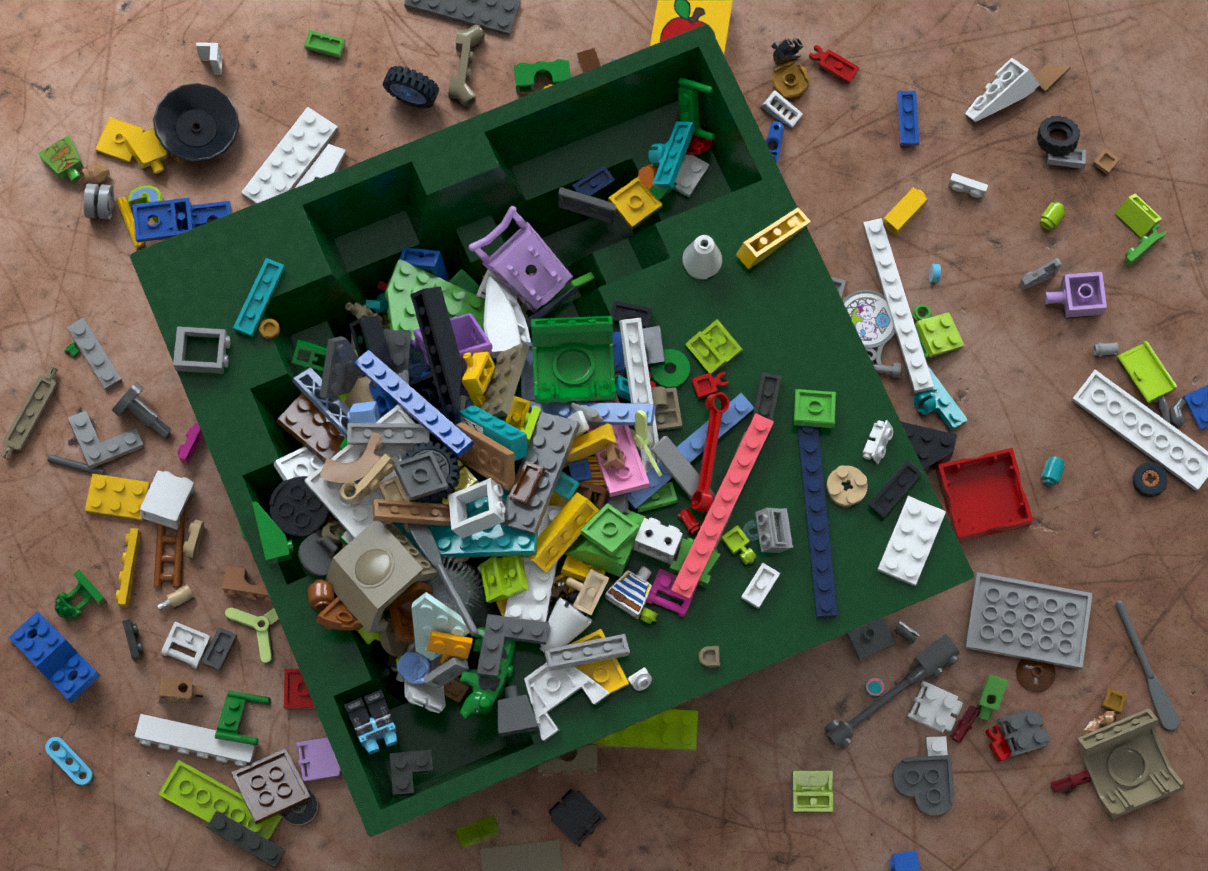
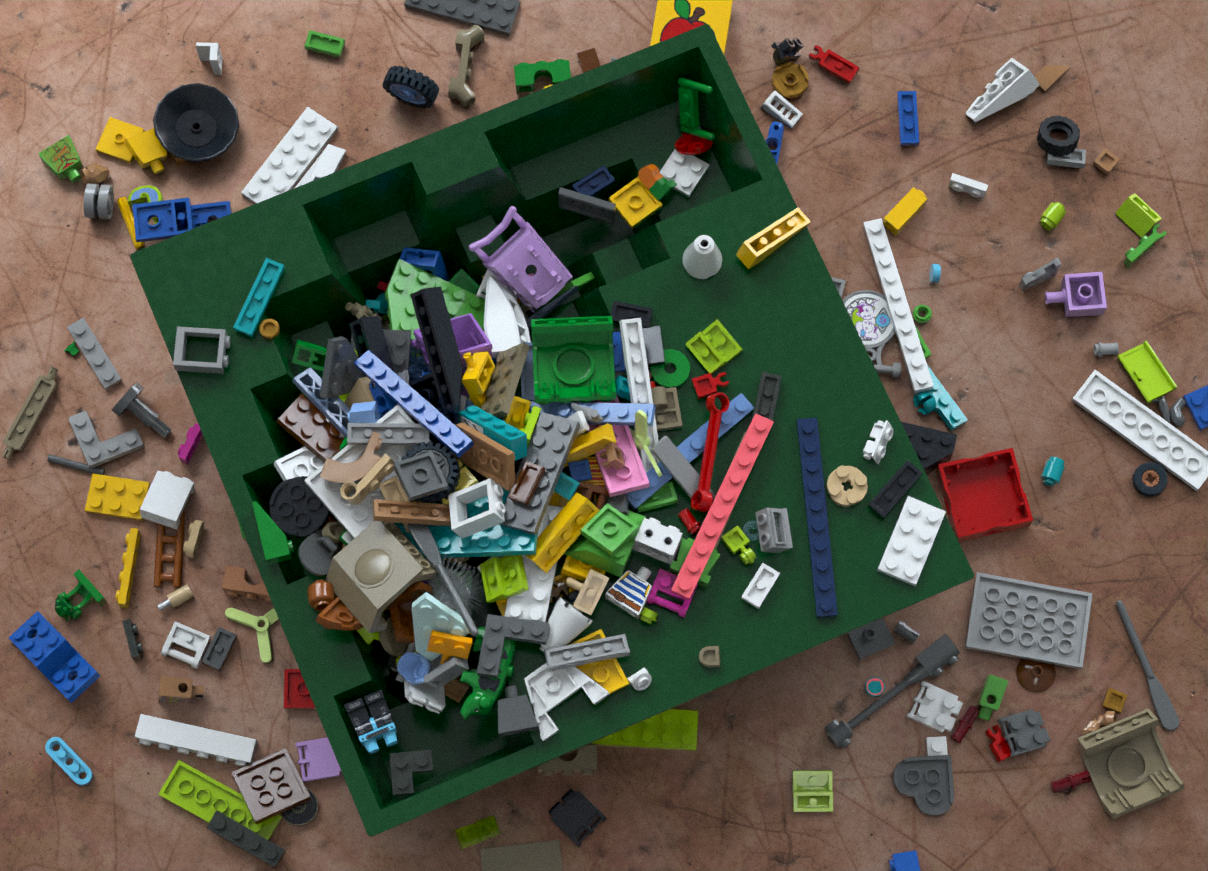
green plate [215,690,270,746] -> none
teal plate [648,122,696,189] -> none
bright green tile [794,389,836,428] -> none
lime plate [915,312,965,357] -> none

